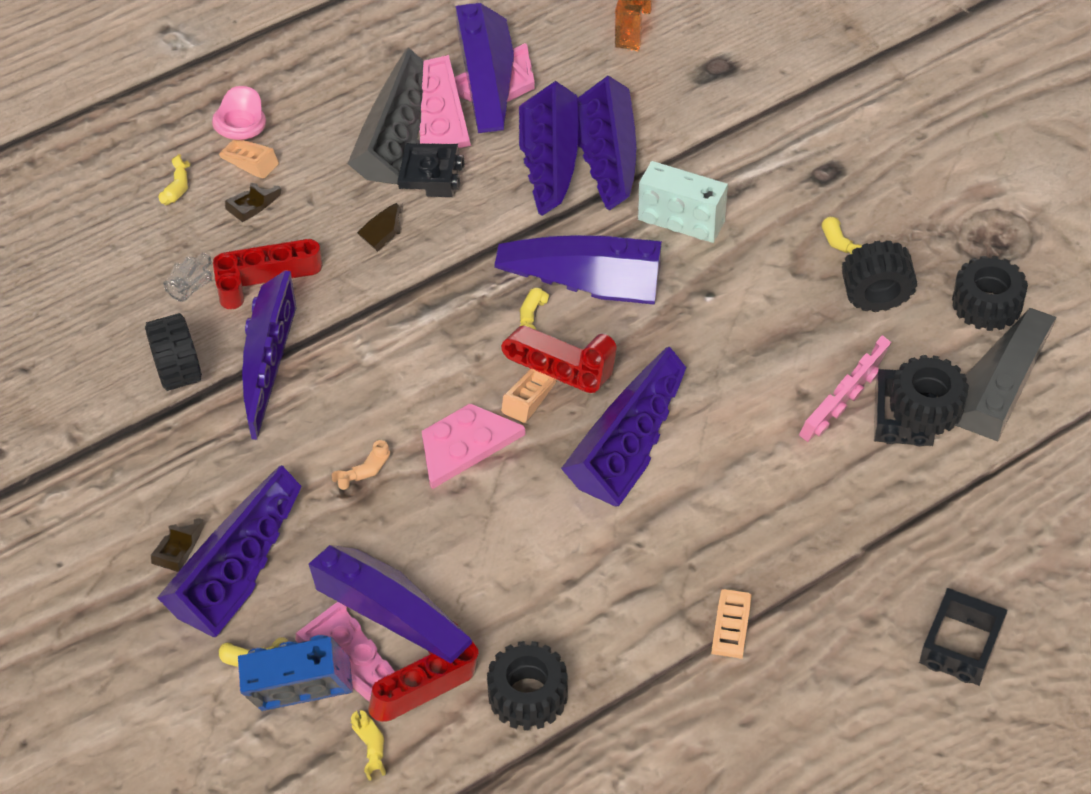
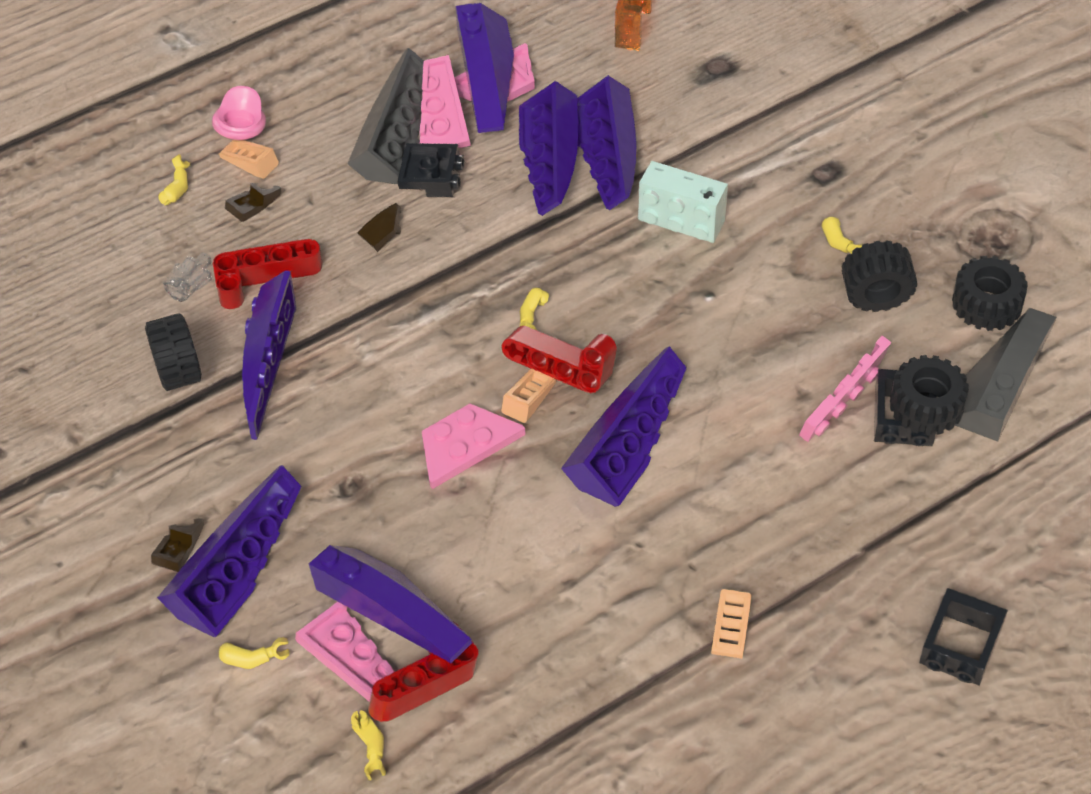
blue piece [238,635,353,711] -> none
light nougat arm [332,440,390,490] -> none
black tyre [487,641,568,730] -> none
dark purple wedge [494,235,662,305] -> none

